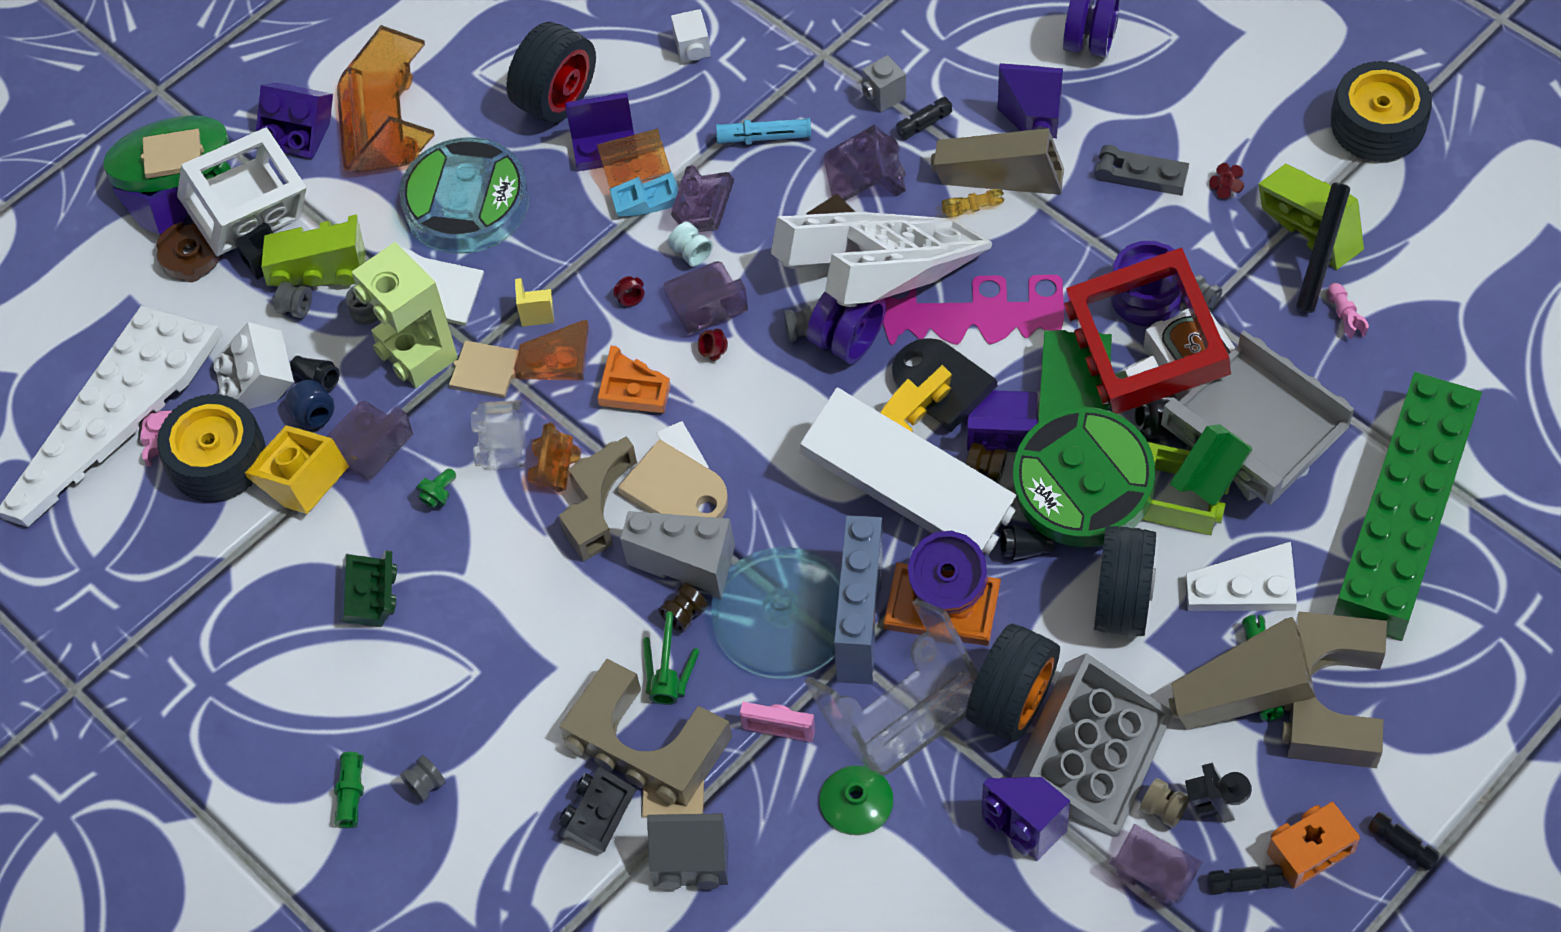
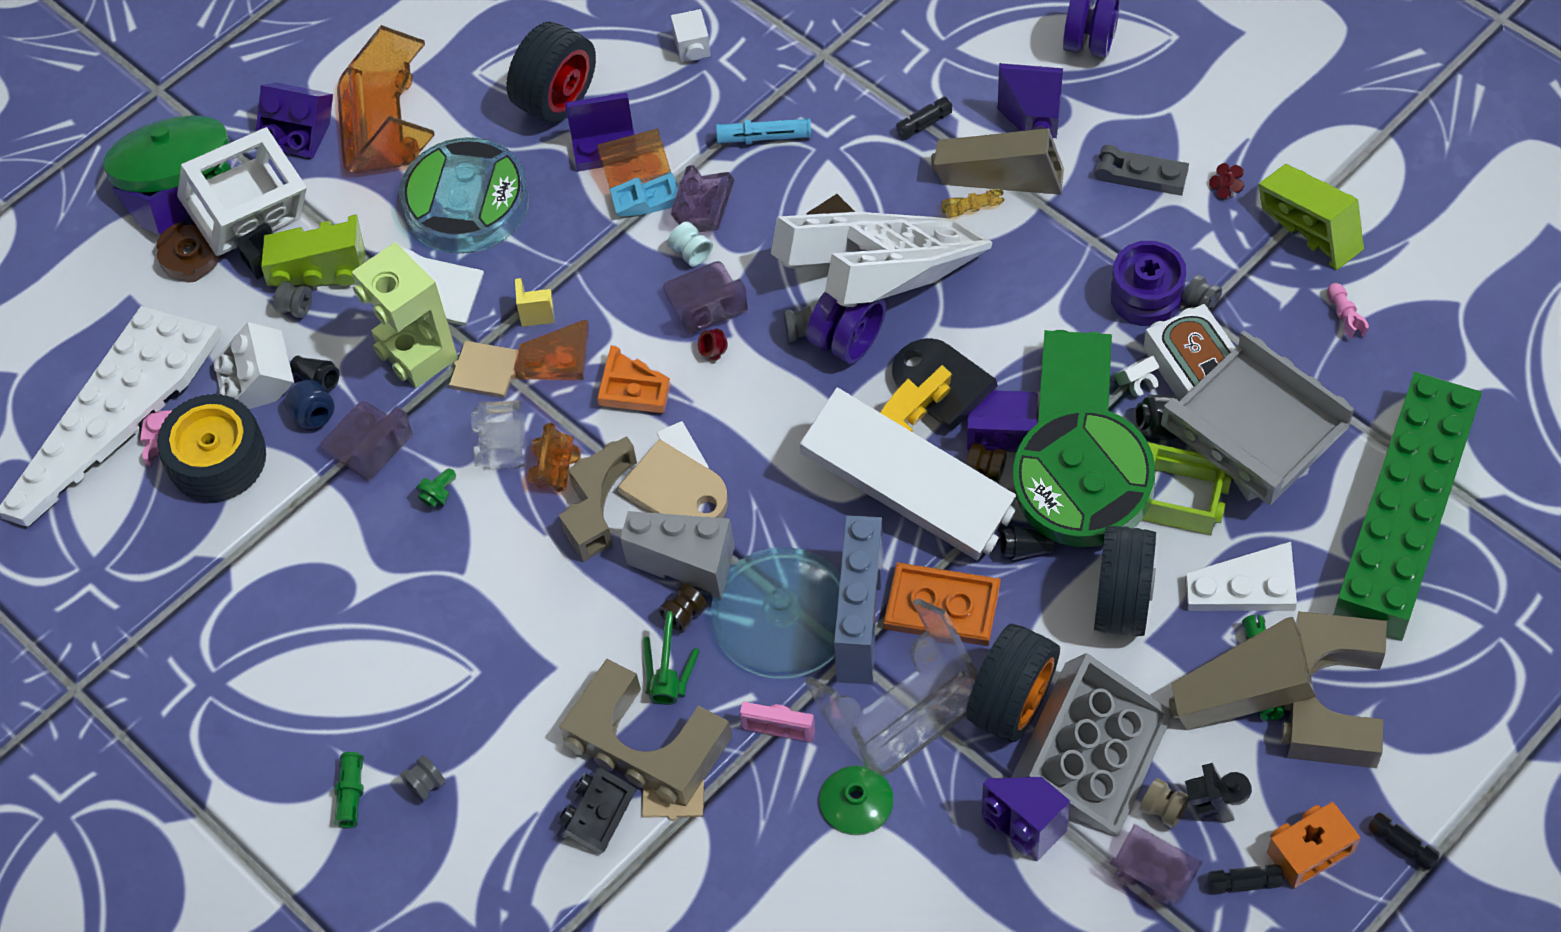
tan piece [141,129,204,178] -> none
yellow slope [245,425,349,514] -> none
dark green bracket [340,550,397,627] -> none
dark grey wheel [345,285,378,325] -> none
dark red plate [613,276,645,307] -> none
dark grey slope [647,813,729,890] -> none
clear purple bracket [824,124,906,201] -> none
light grey brick [861,55,906,113] -> none
dark pink piece [883,275,1064,345] -> none
dark purple wheel [908,530,988,615] -> none
red piece [1063,247,1231,414] -> none
green panel [1170,424,1252,505] -> none
black axle [1296,182,1350,313] -> none
black wheel [1331,61,1432,162] -> none

